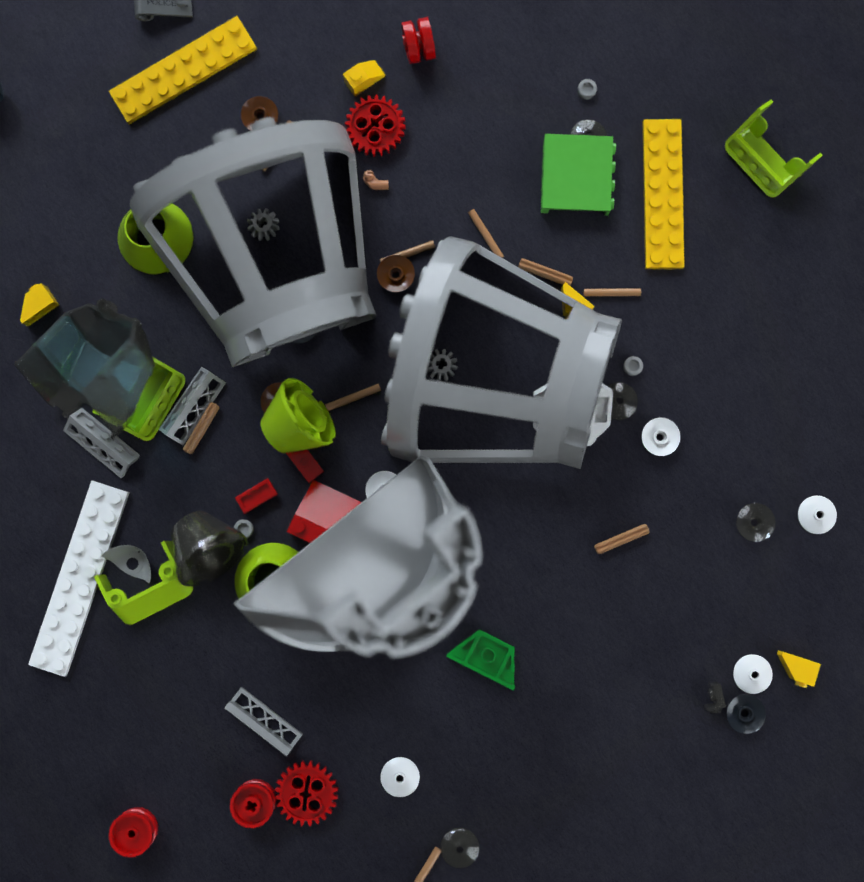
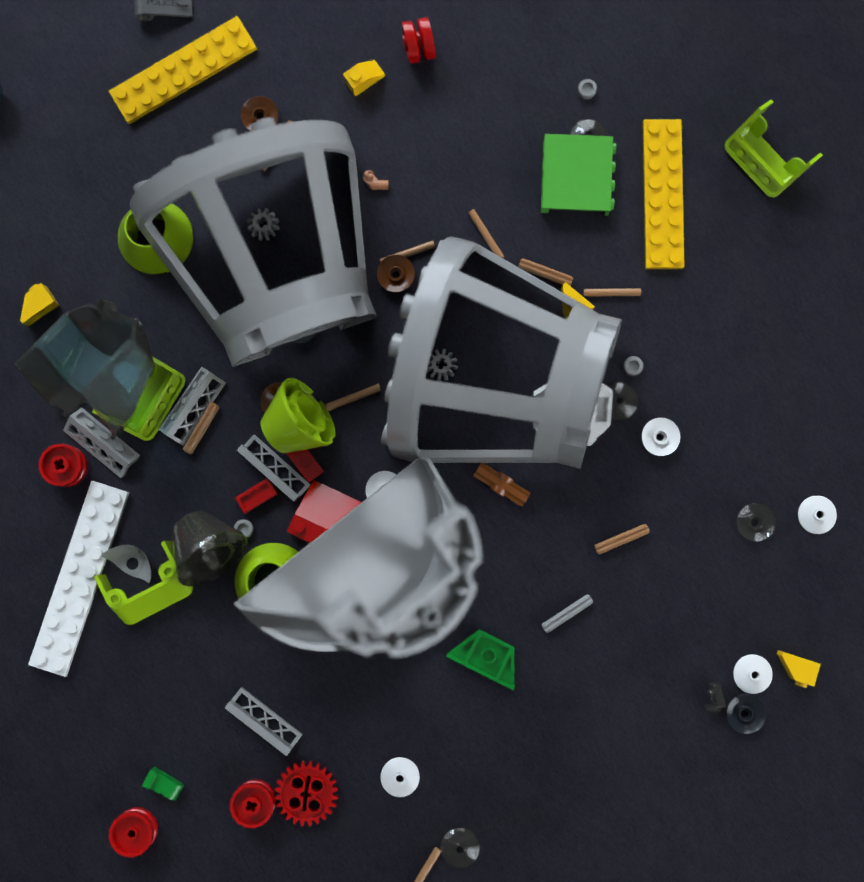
red gear [345,94,406,157] -> none
none -> red wheel [39,444,88,487]
none -> green leg [142,767,184,801]
none -> light grey fence [237,434,311,502]
none -> dark orange piece [473,463,530,507]
none -> light grey axle [542,594,593,633]

